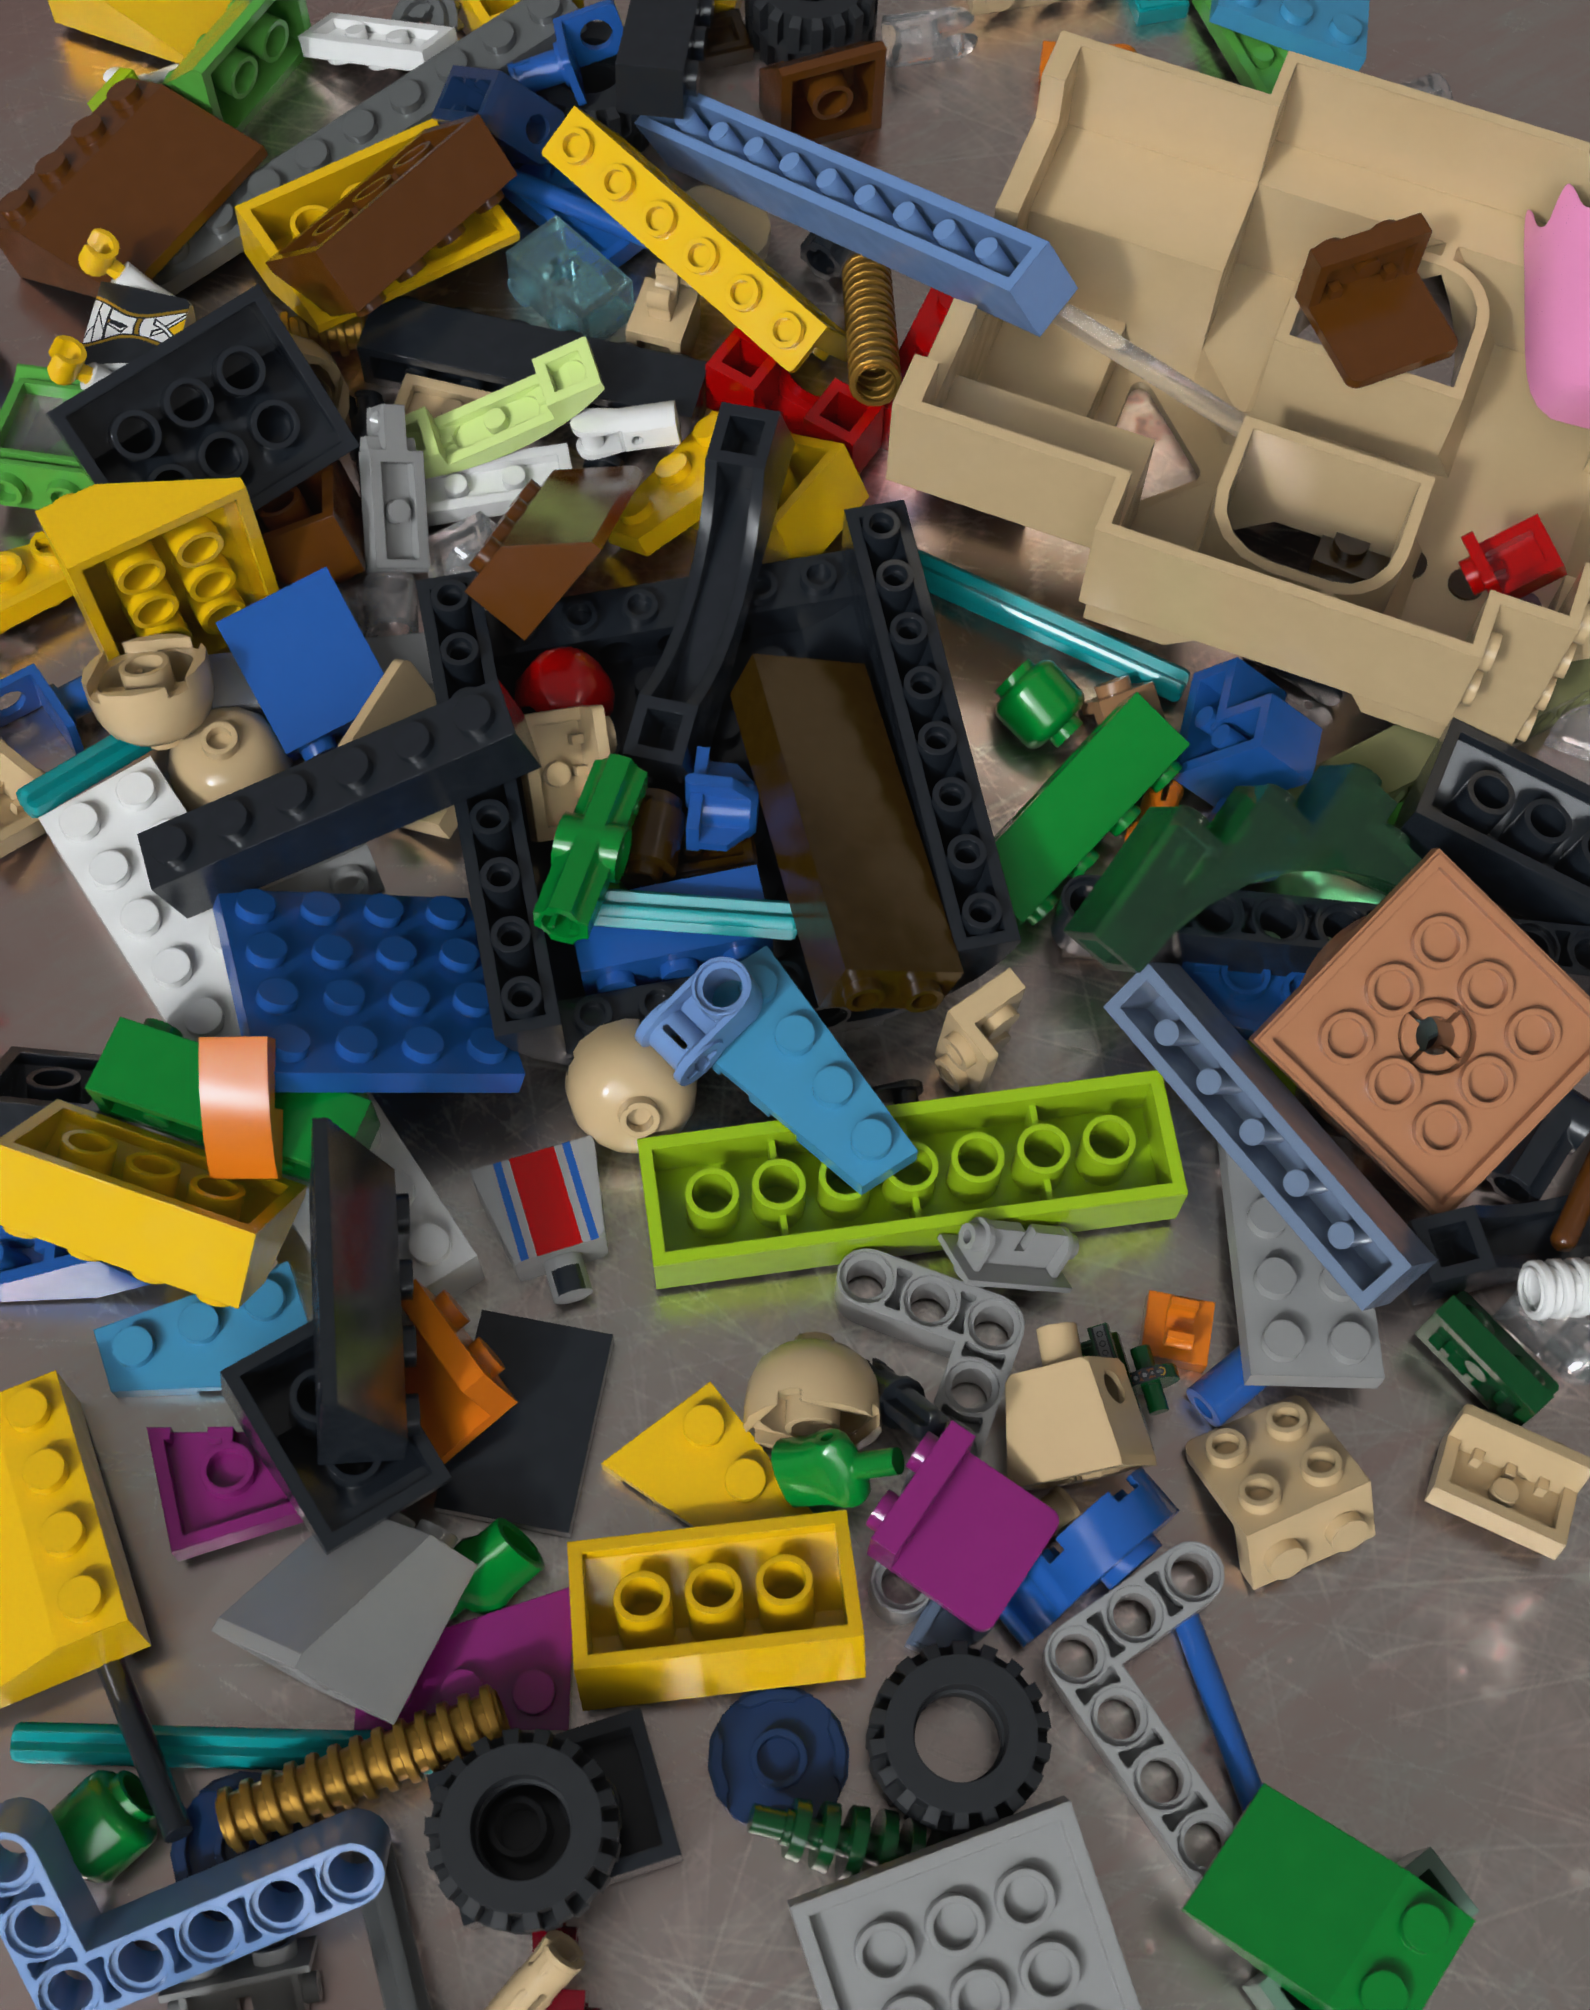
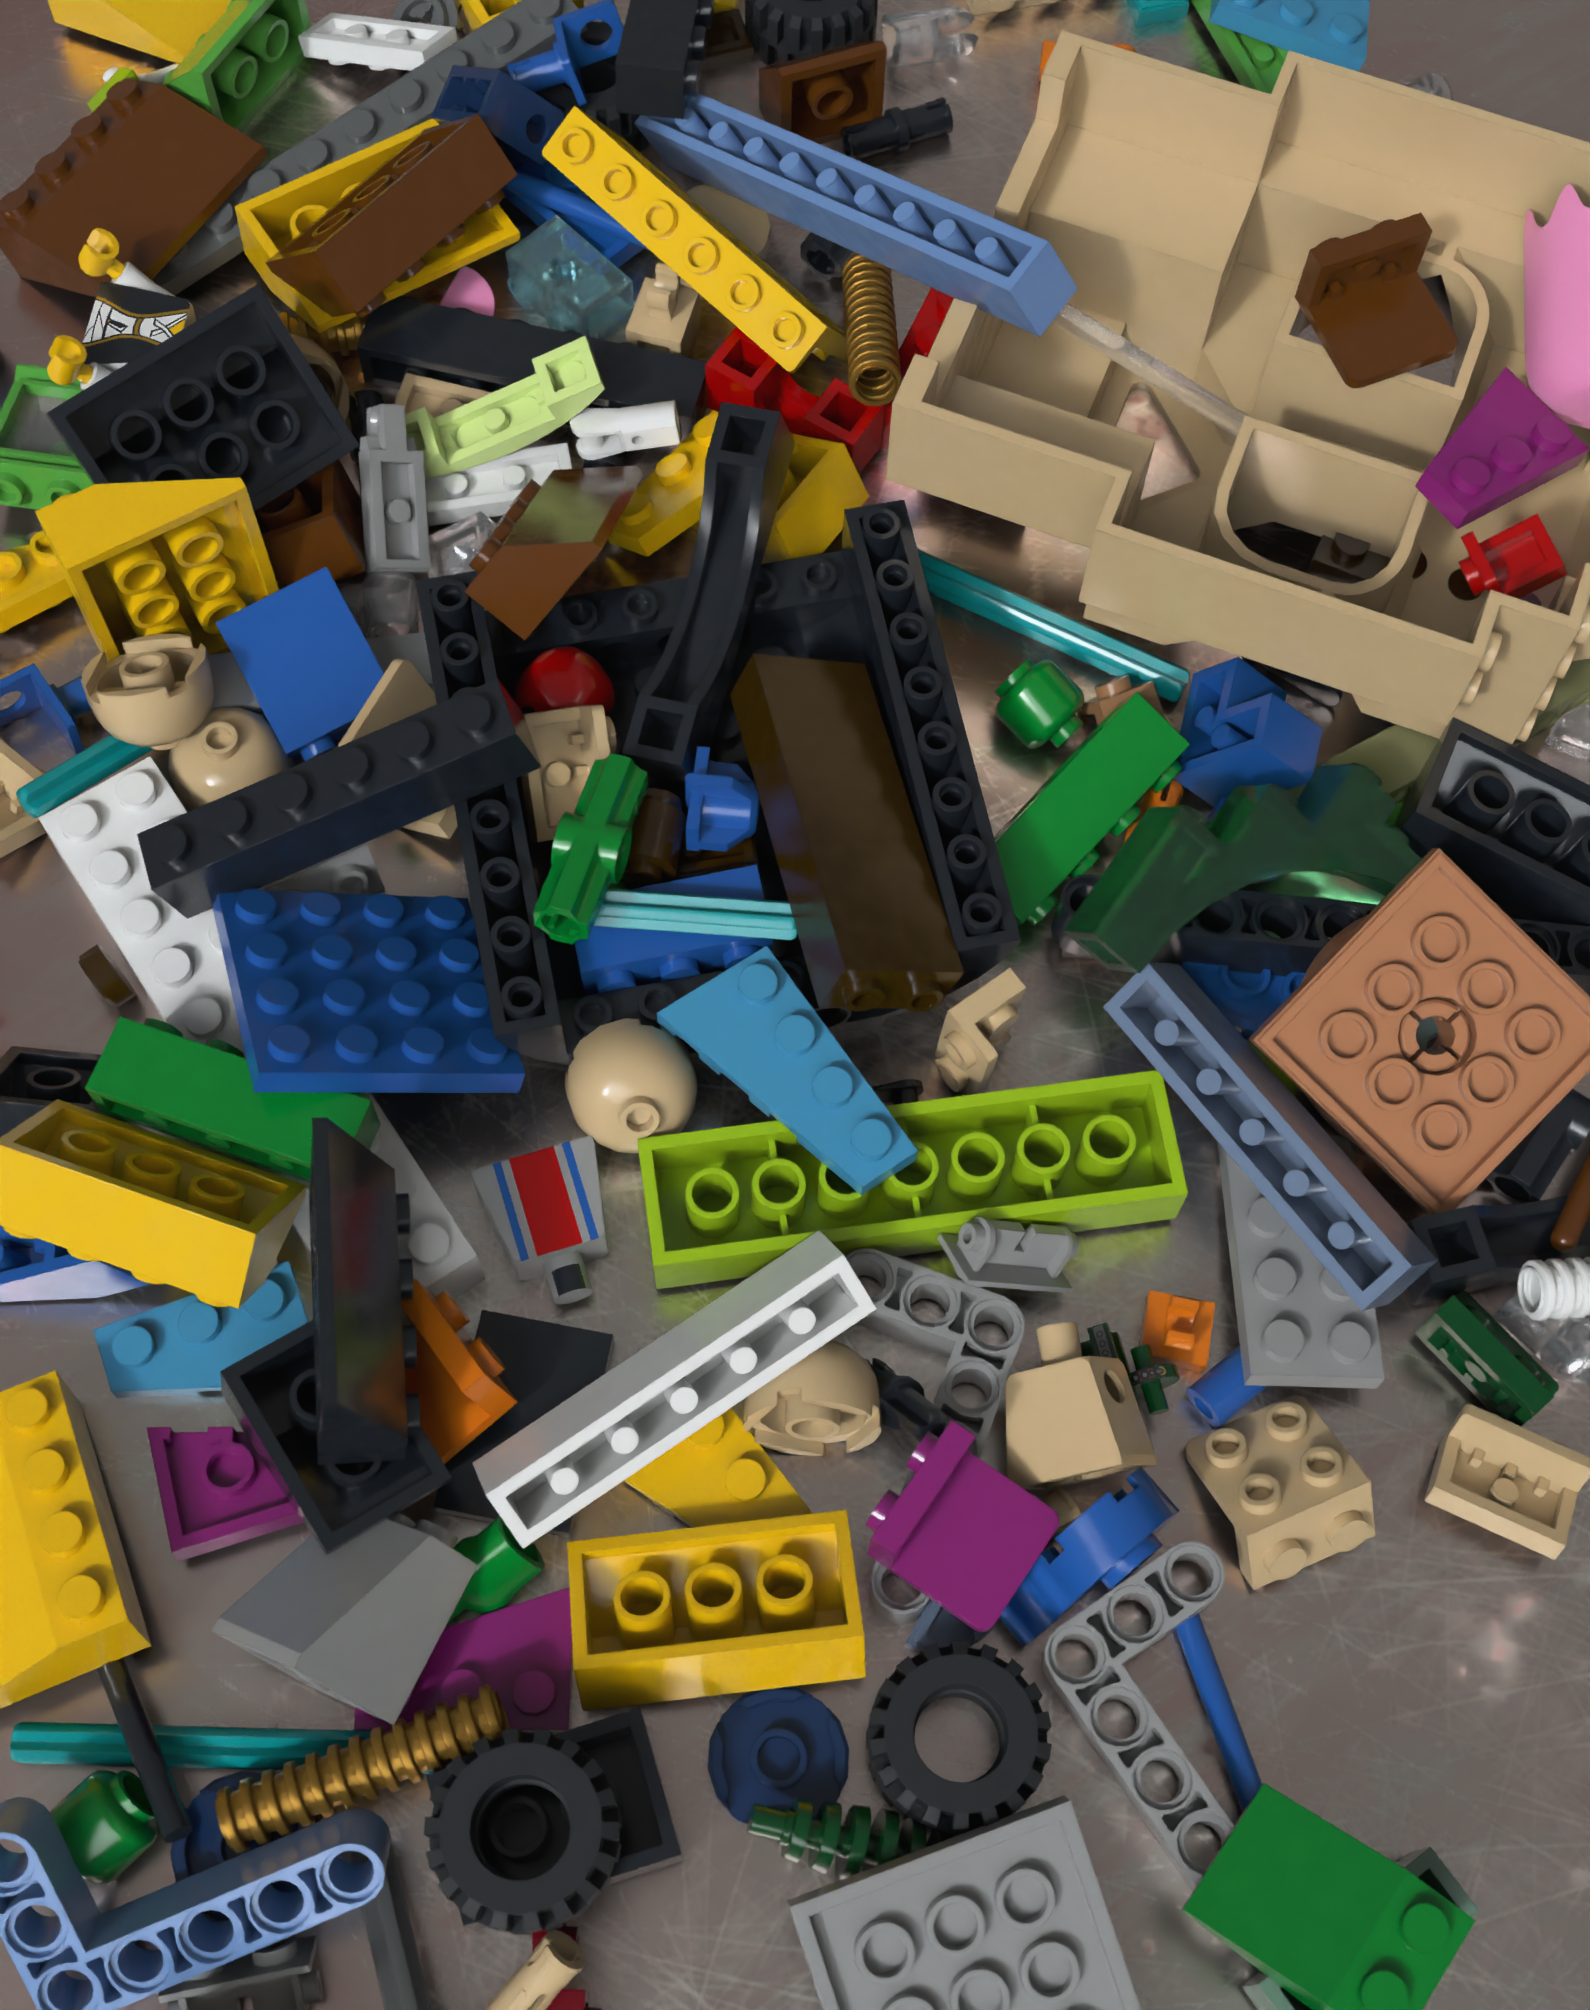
orange slope [198,1036,283,1179] -> none
medium blue piece [635,956,763,1086] -> none
green piece [771,1428,905,1508] -> none
none -> dark brown tile [78,944,137,1008]
none -> bright pink tile [439,266,496,317]
none -> white brick [473,1230,877,1549]
none -> black pin [840,97,953,160]
none -> magenta wing [1415,367,1589,529]

